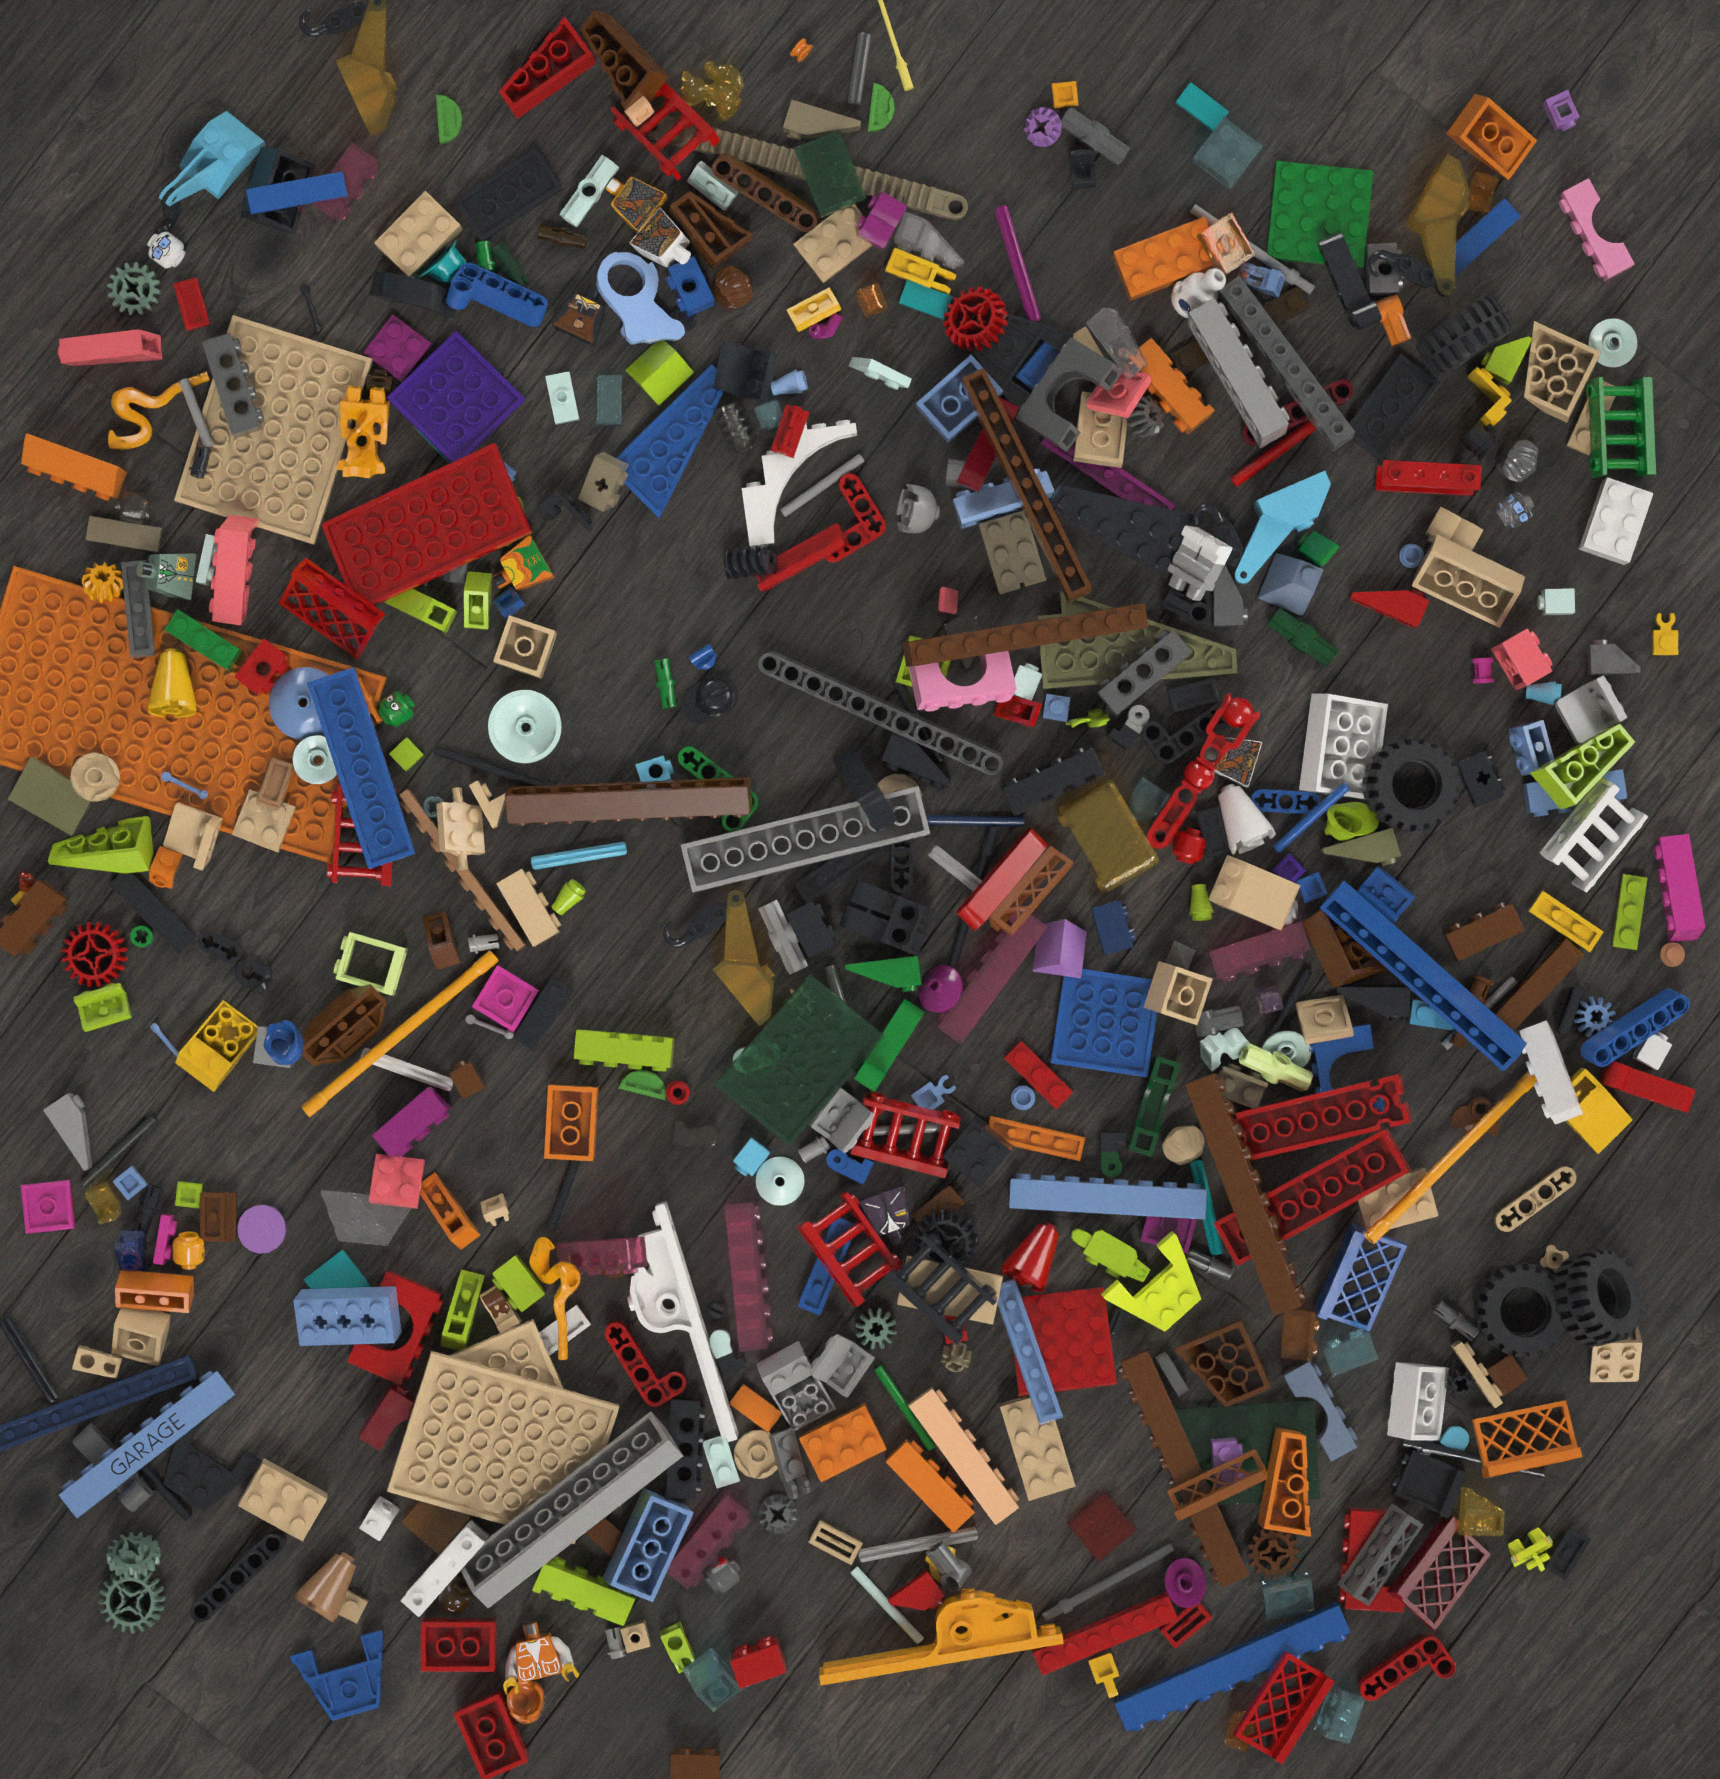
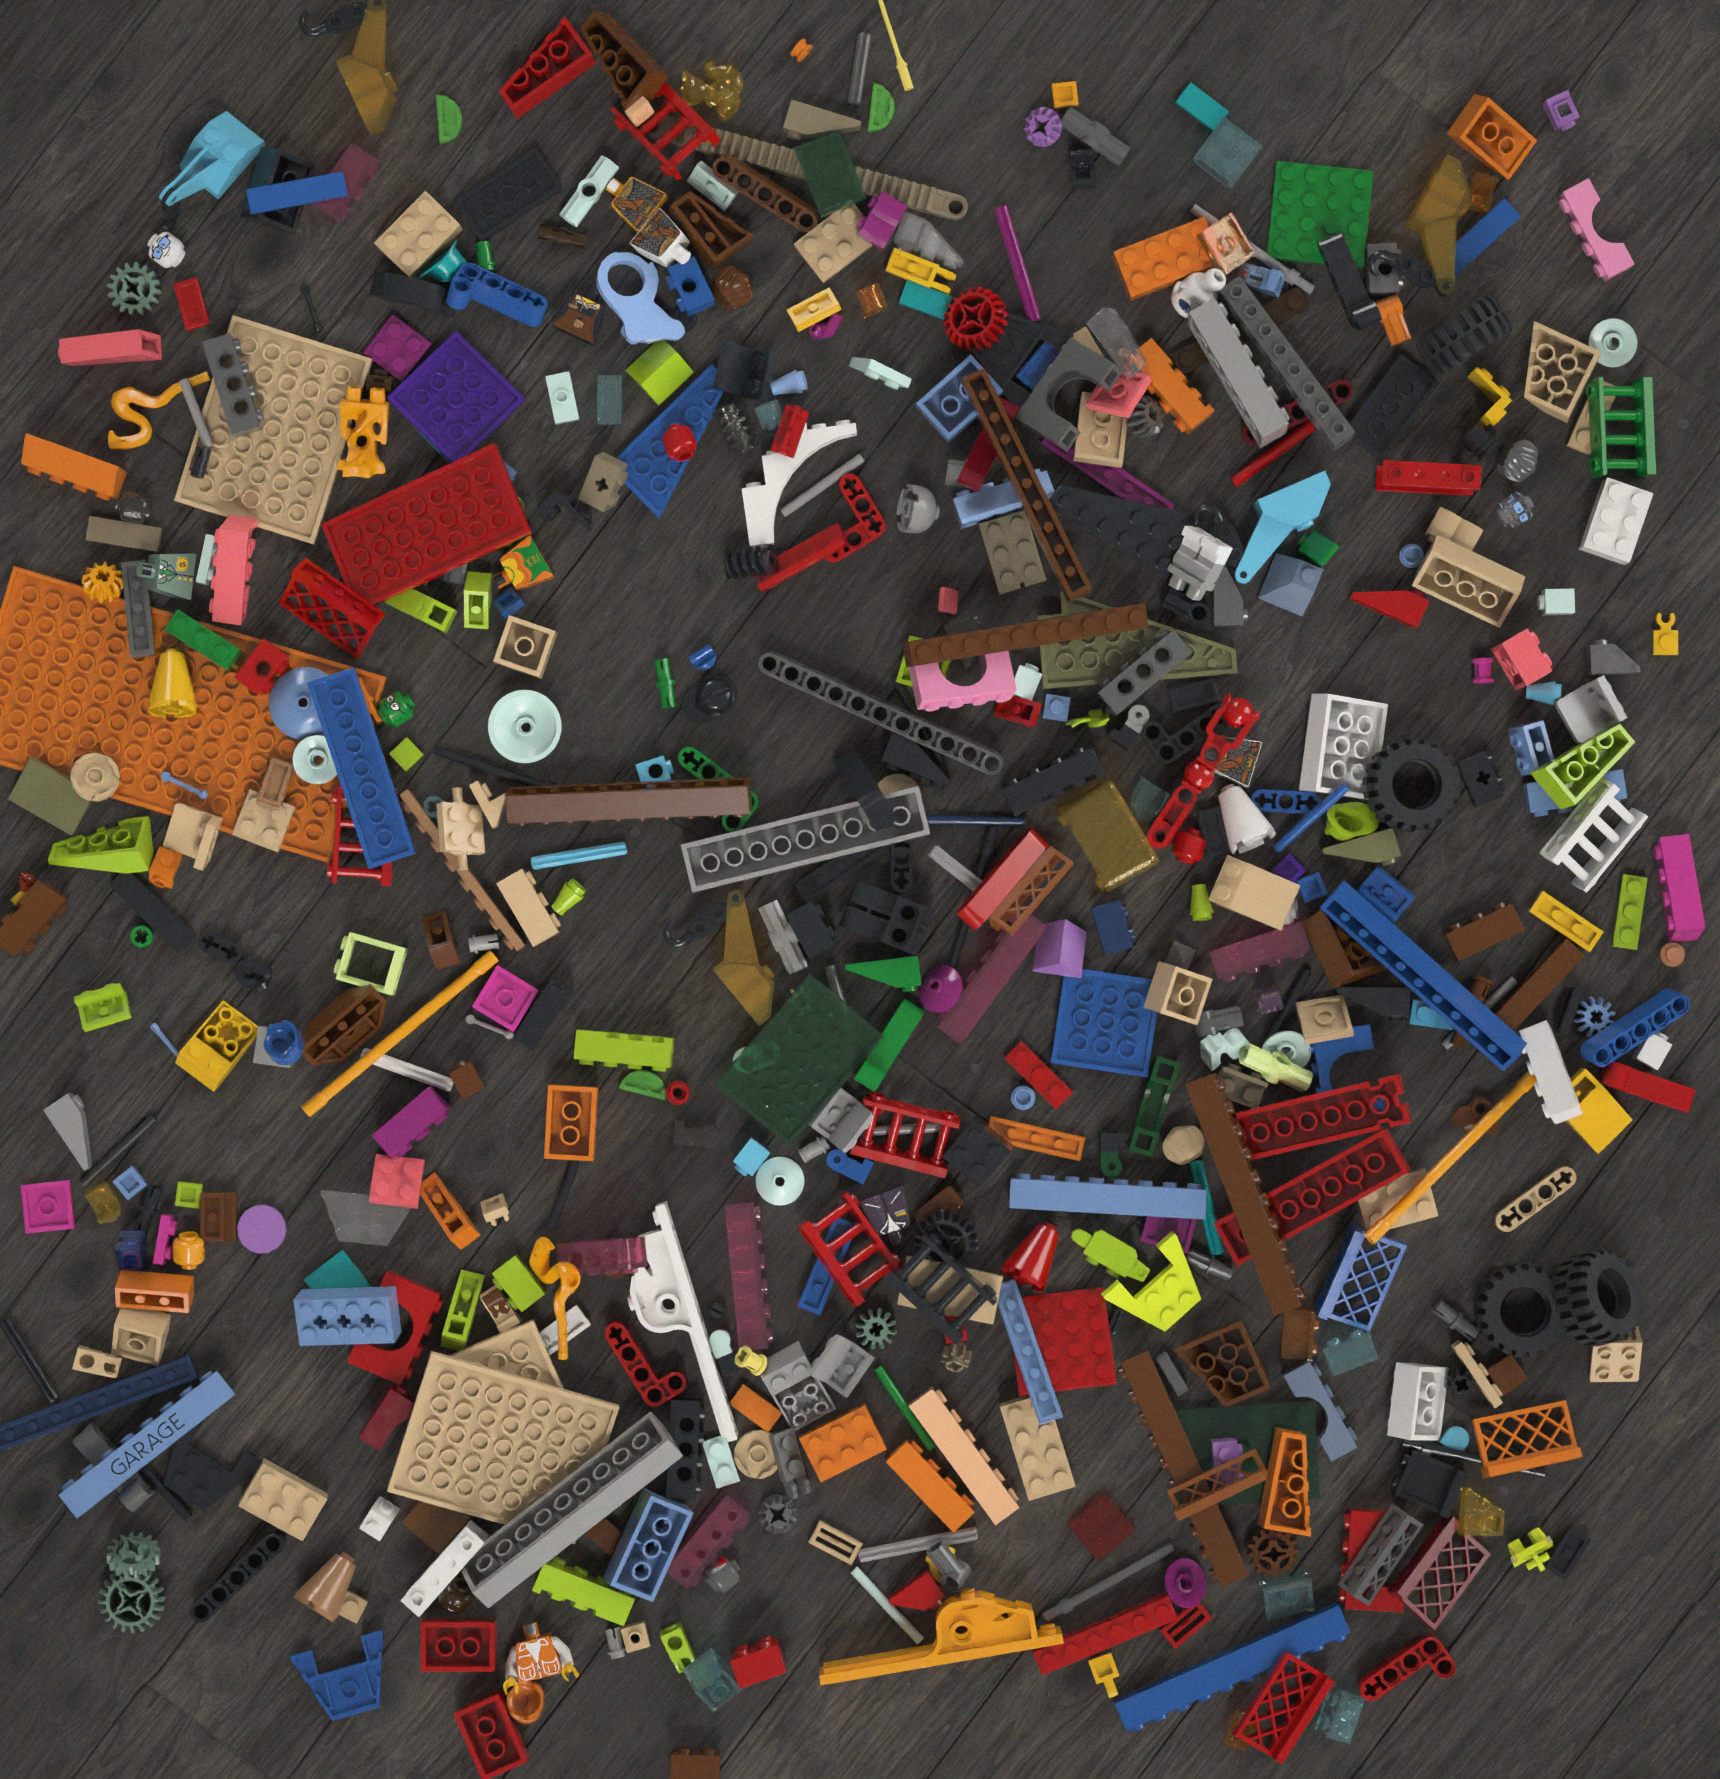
red gear [61,922,128,987] -> none
clear green pin [491,241,530,287] -> none
medium blue plate [911,1075,956,1110] -> none
dark green piece [1267,608,1339,668] -> none
lime slope [1481,336,1533,385] -> none
tan plate [1540,1245,1569,1273] -> none
none -> red head [662,424,697,462]
none -> light yellow bush [735,1346,767,1376]

